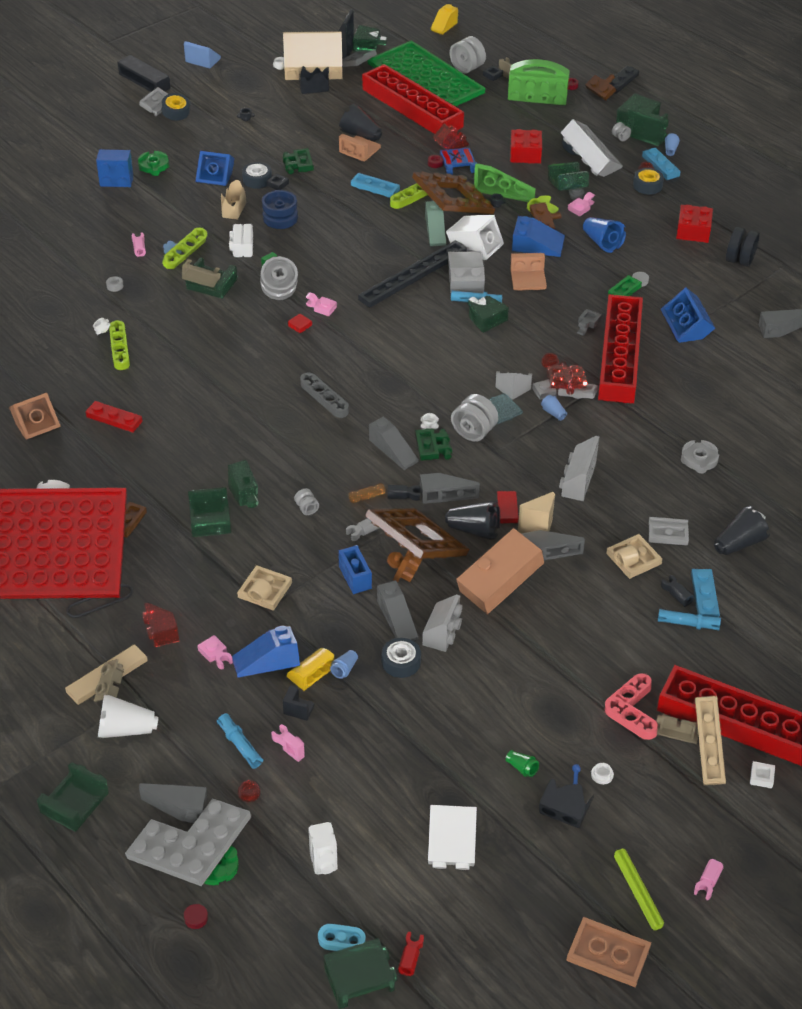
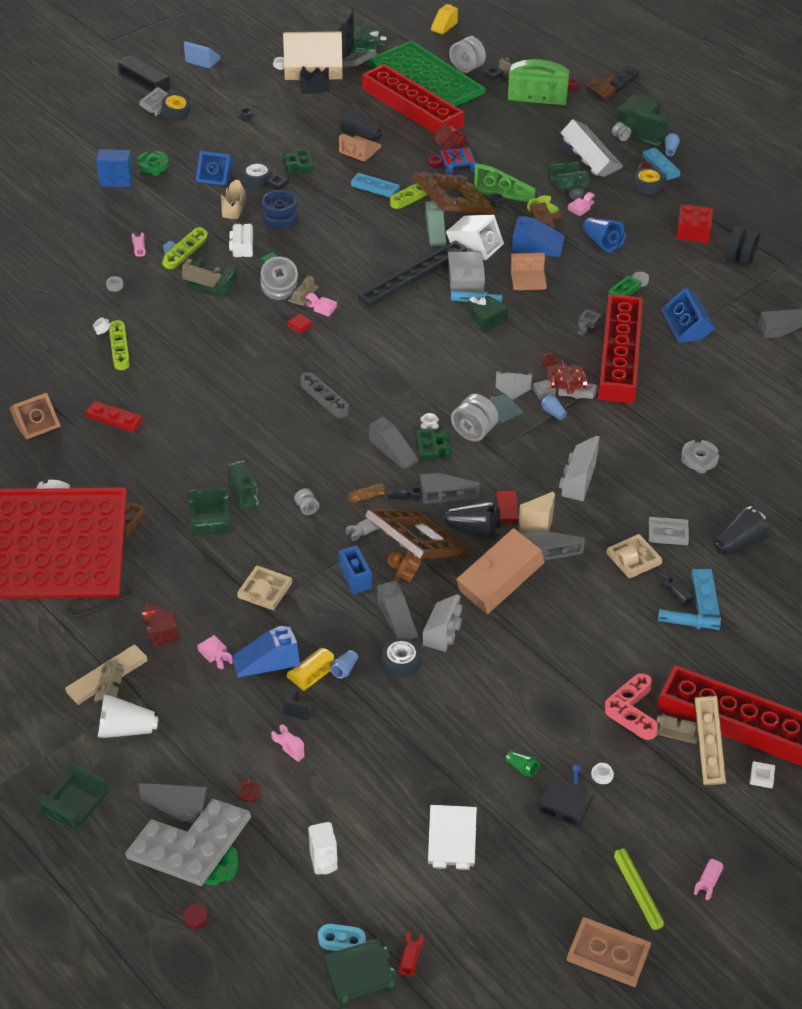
dark azure pin [217,713,263,769] -> none
red brick [510,129,542,163] -> none
none -> dark tan hinge [288,276,319,306]

